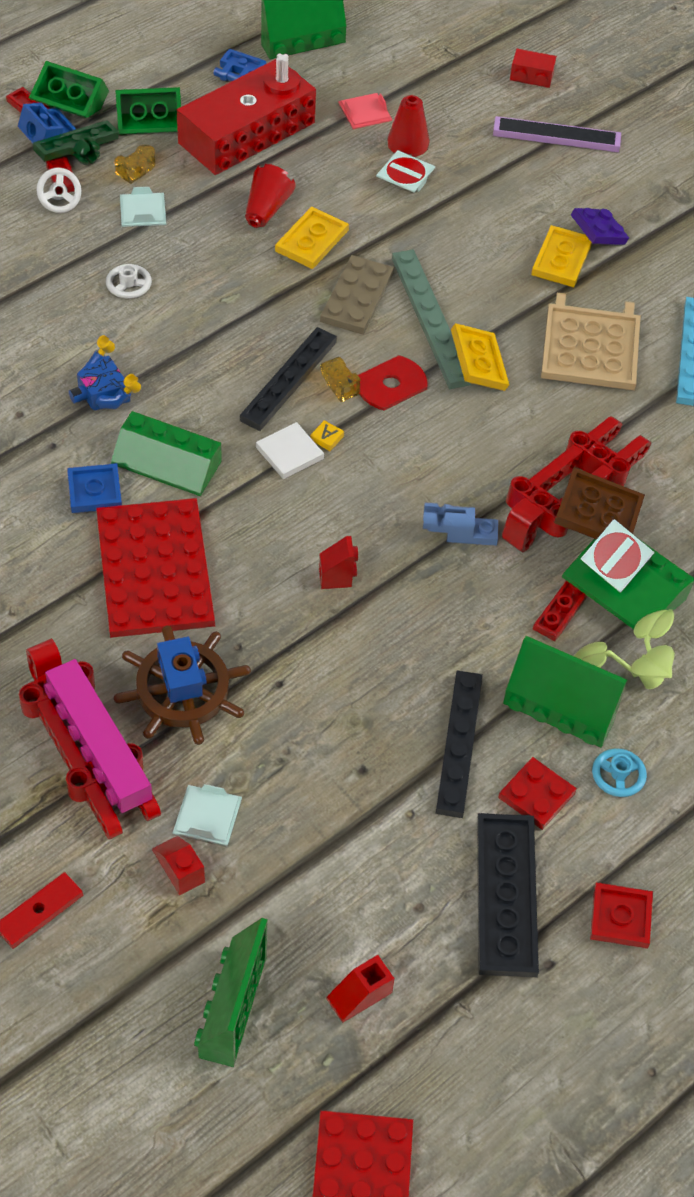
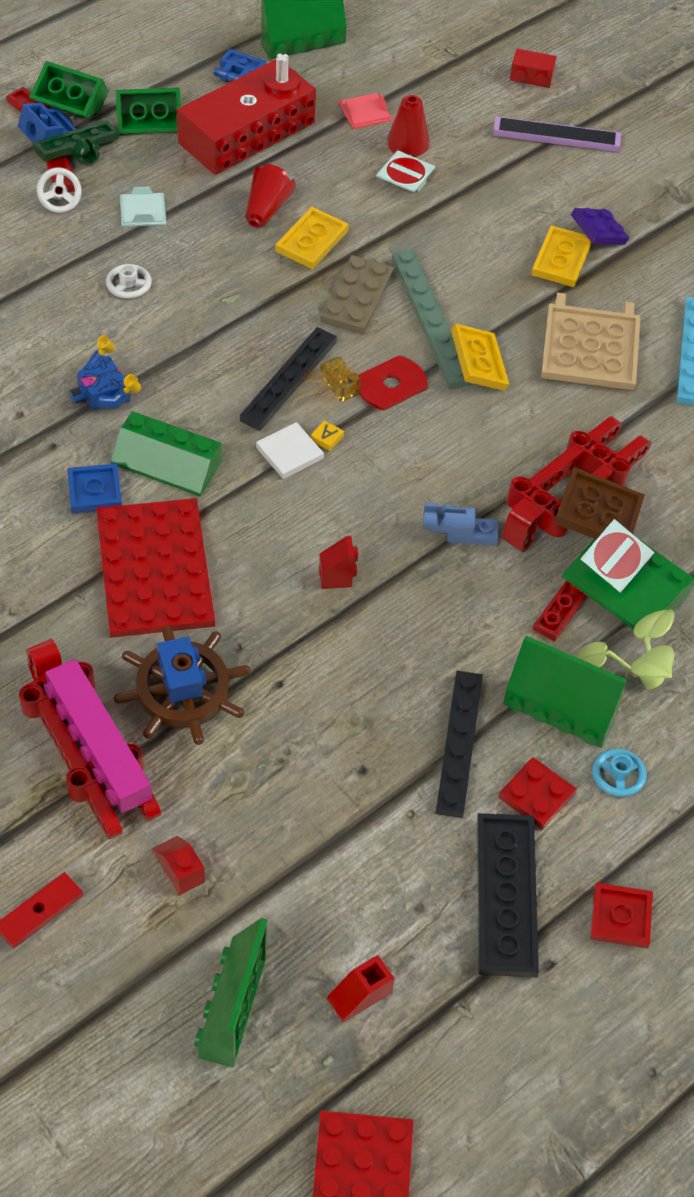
clear yellow leg [115,144,156,184] -> none
light aqua piece [173,784,242,846] -> none

